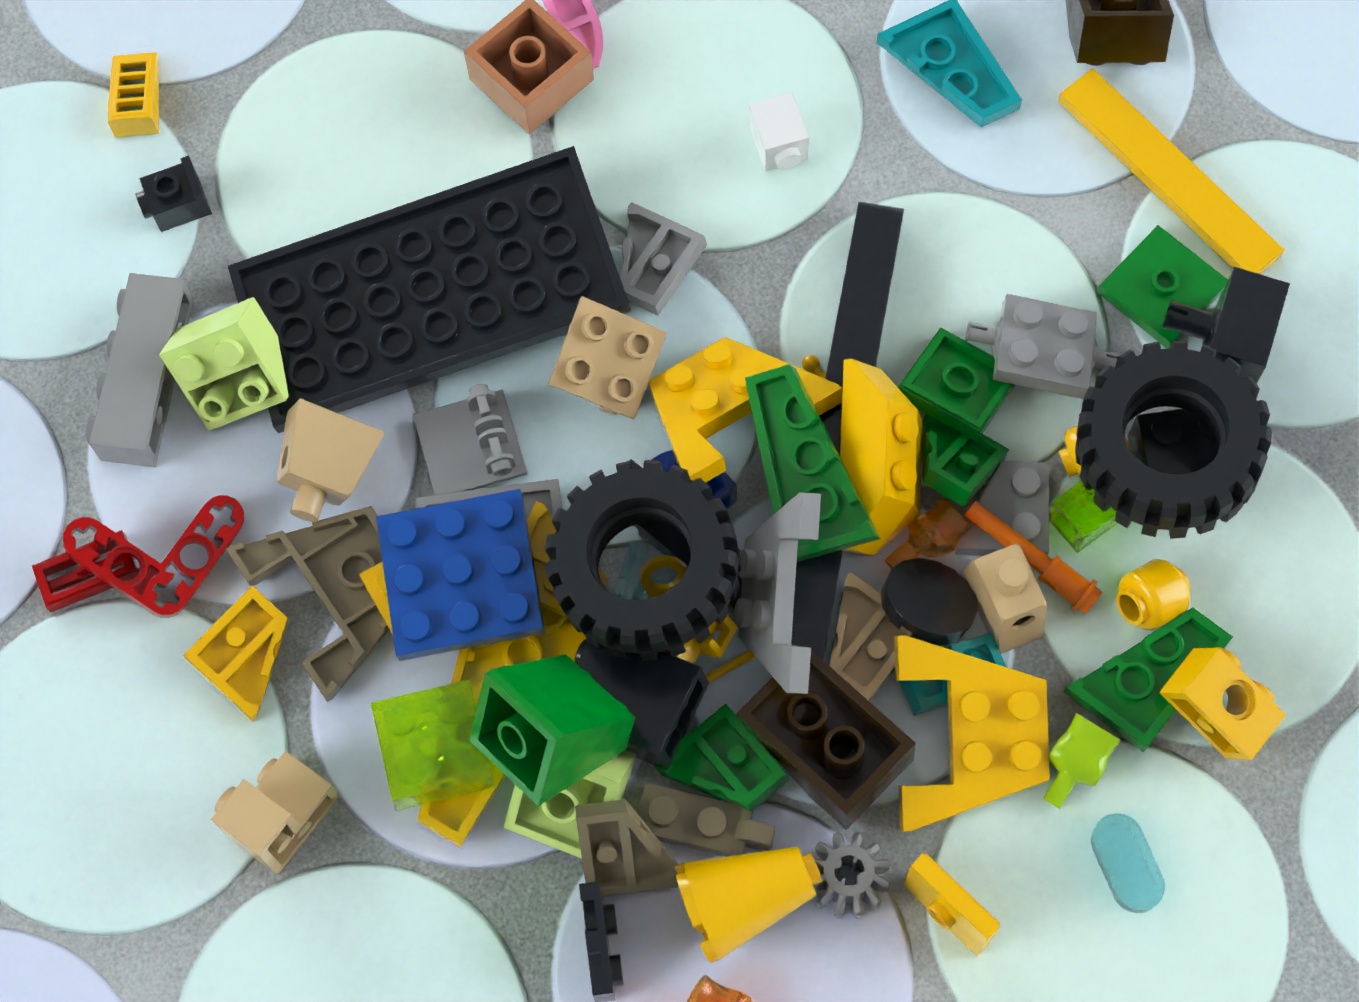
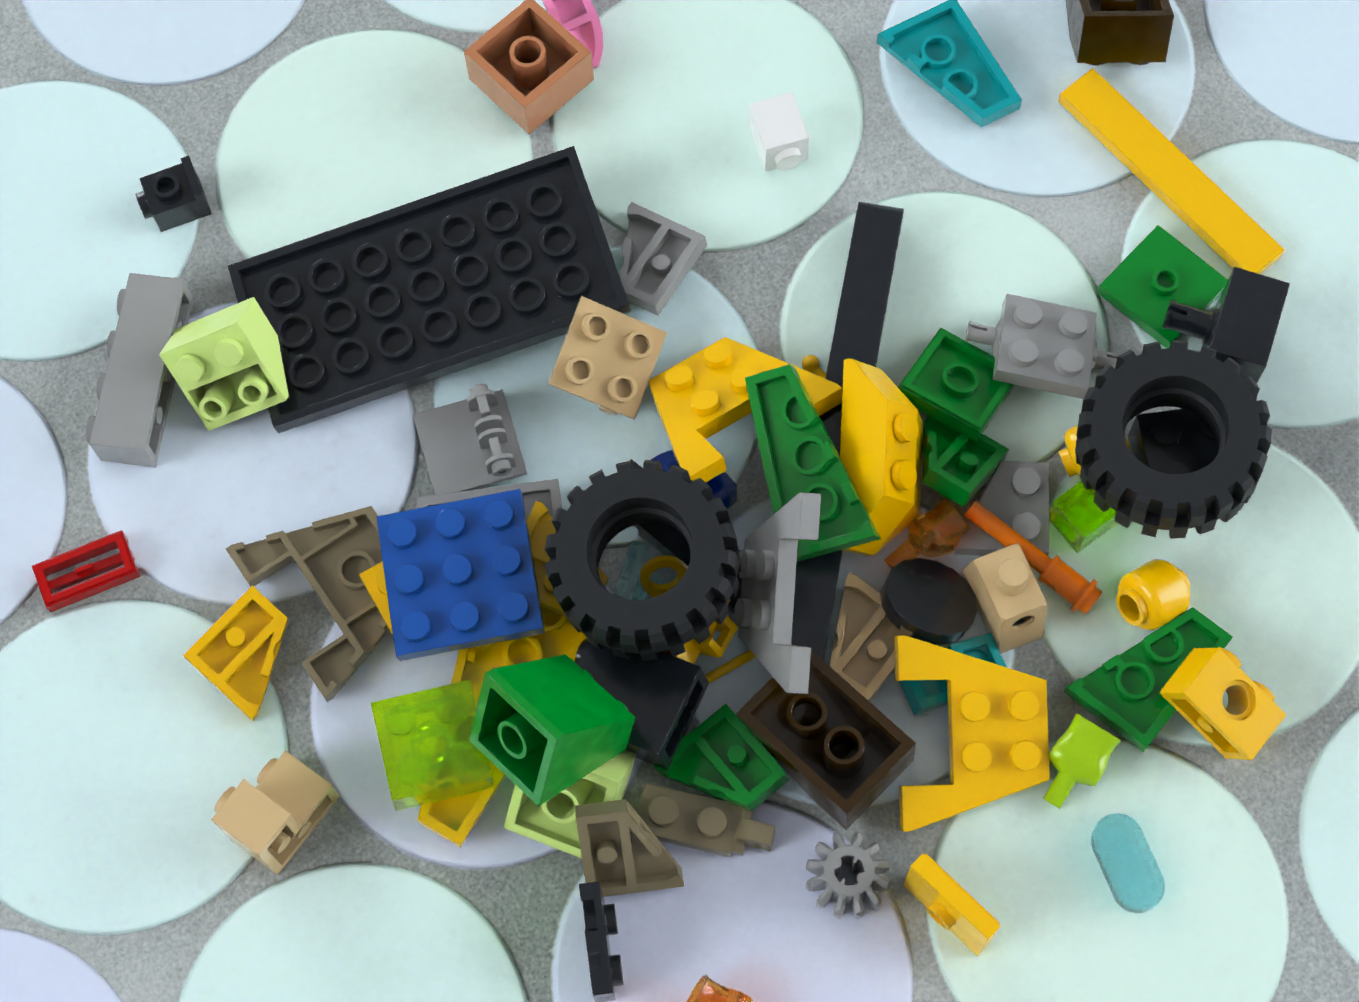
red beam [63,495,244,618] -> none
yellow slope [108,52,159,137] -> none
tan torso [277,399,384,522] -> none
yellow cone [674,847,823,963] -> none

